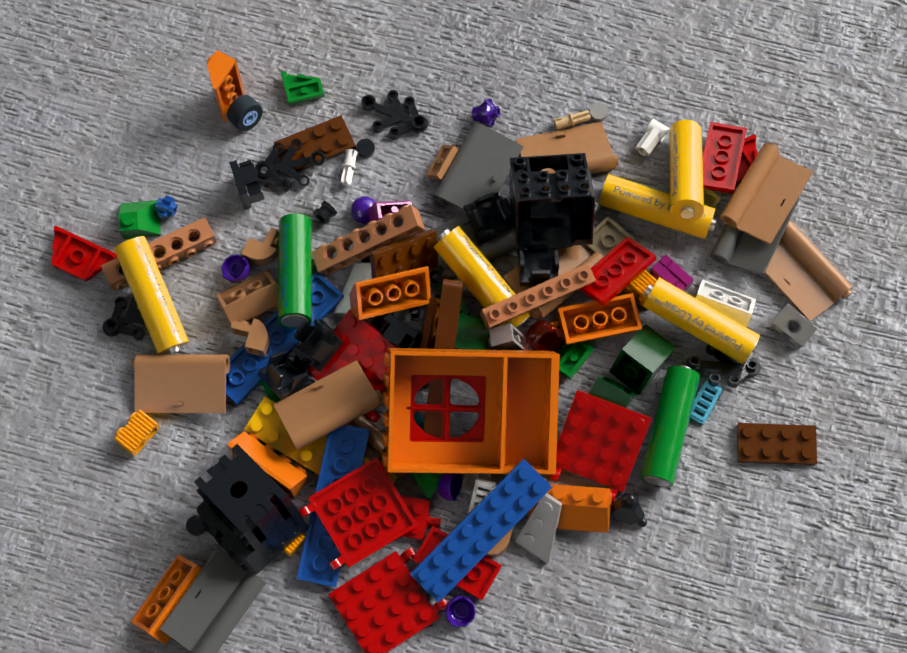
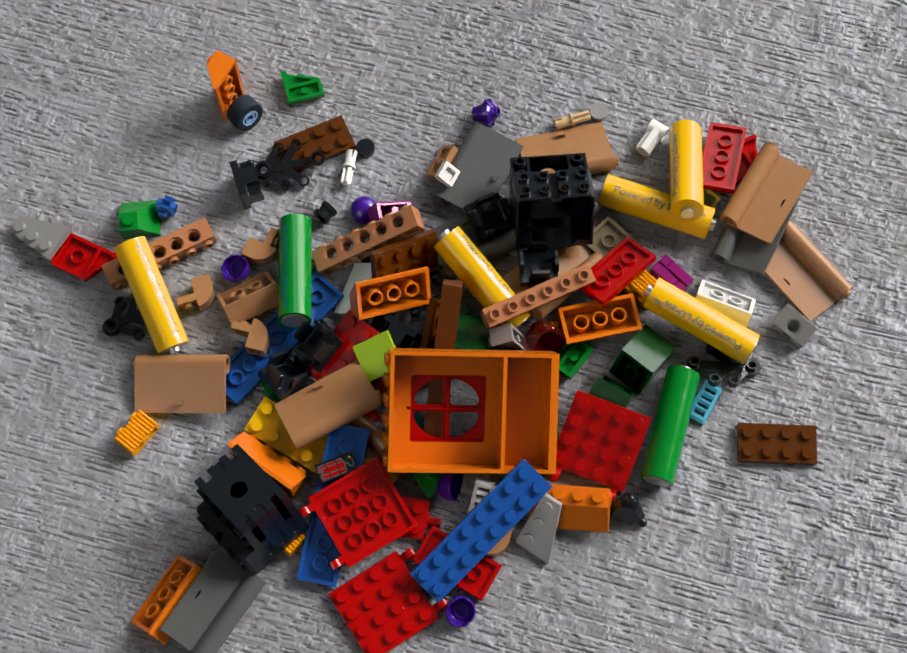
black tile [186,515,206,536] -> none
black plant [361,90,428,140] -> none
none -> light grey wing [8,215,73,260]
none -> medium nougat brick [176,273,215,312]
none -> tile [314,451,358,484]
none -> lime tile [353,330,396,382]
none -> white tile [435,161,460,188]

